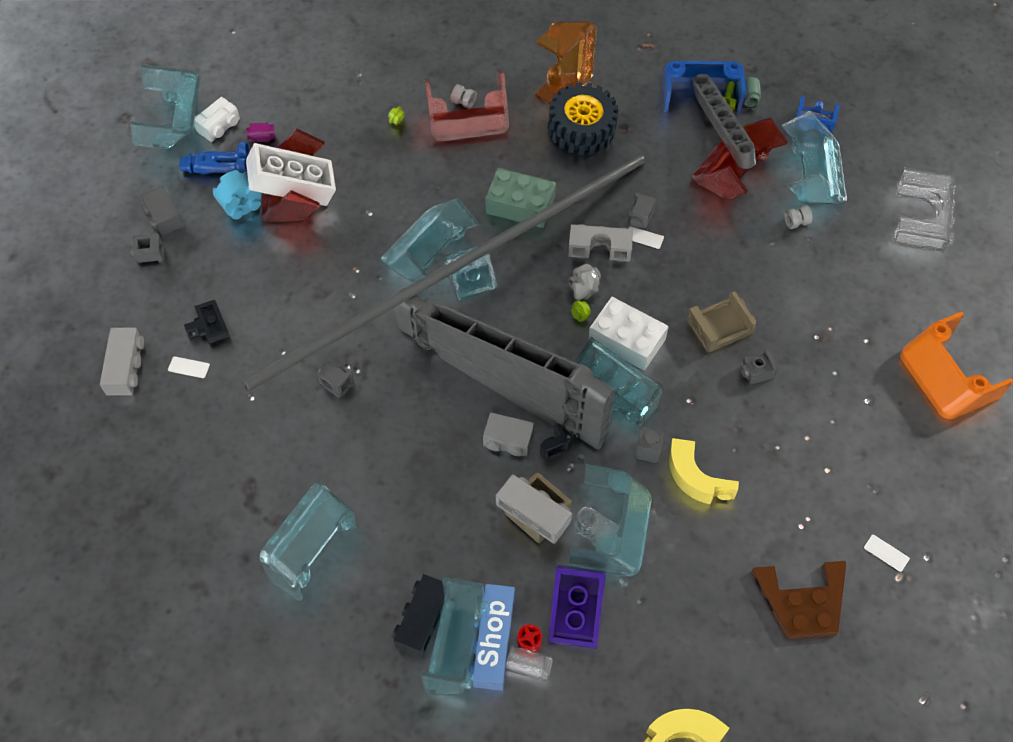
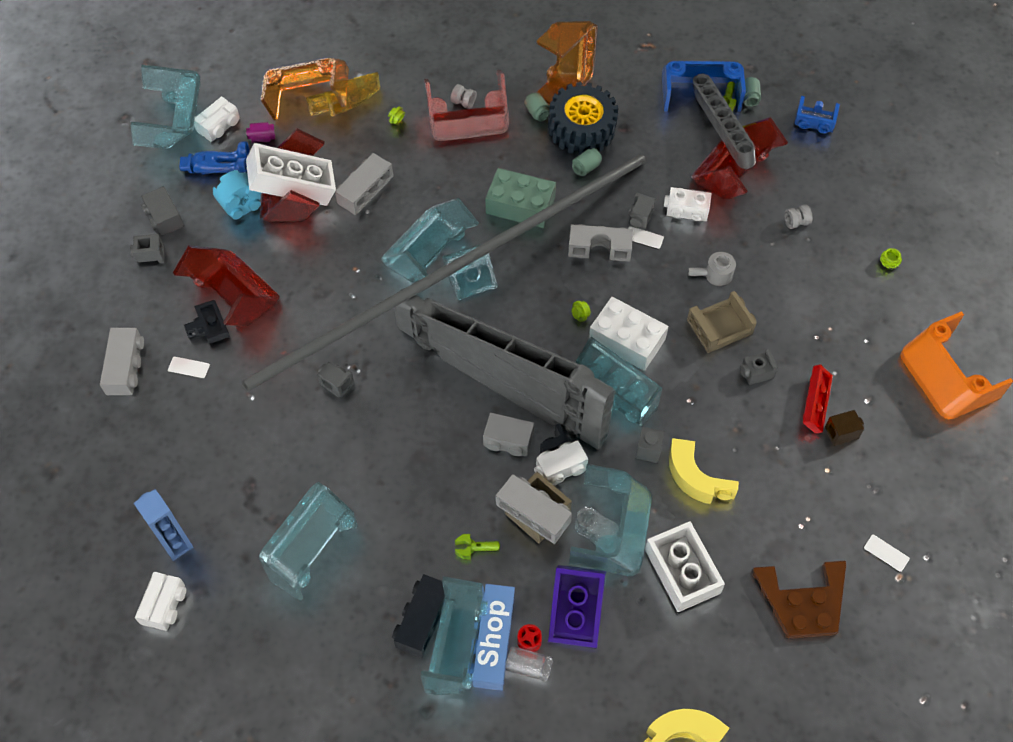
light grey head [568,264,601,301] -> none
clear light blue windscreen [782,111,847,204] -> none
clear arch [894,168,956,252] -> none
none -> medium blue brick [134,489,193,561]
none -> white brick [135,572,186,631]
none -> clear red windscreen [173,245,280,326]
none -> clear orange windscreen [261,58,349,120]
none -> clear yellow slope [306,72,380,116]
none -> light grey brick [335,153,394,215]
none -> lime bar [455,534,500,560]
none -> sand green brick [524,92,550,122]
none -> white brick [534,440,588,485]
none -> sand green brick [572,148,602,176]
none -> white brick [645,521,725,612]
none -> white brick [664,187,711,221]
none -> light grey piece [688,252,736,286]
none -> red plate [803,364,833,434]
none -> dark brown brick [825,410,864,446]
none -> lime plate [880,248,902,268]

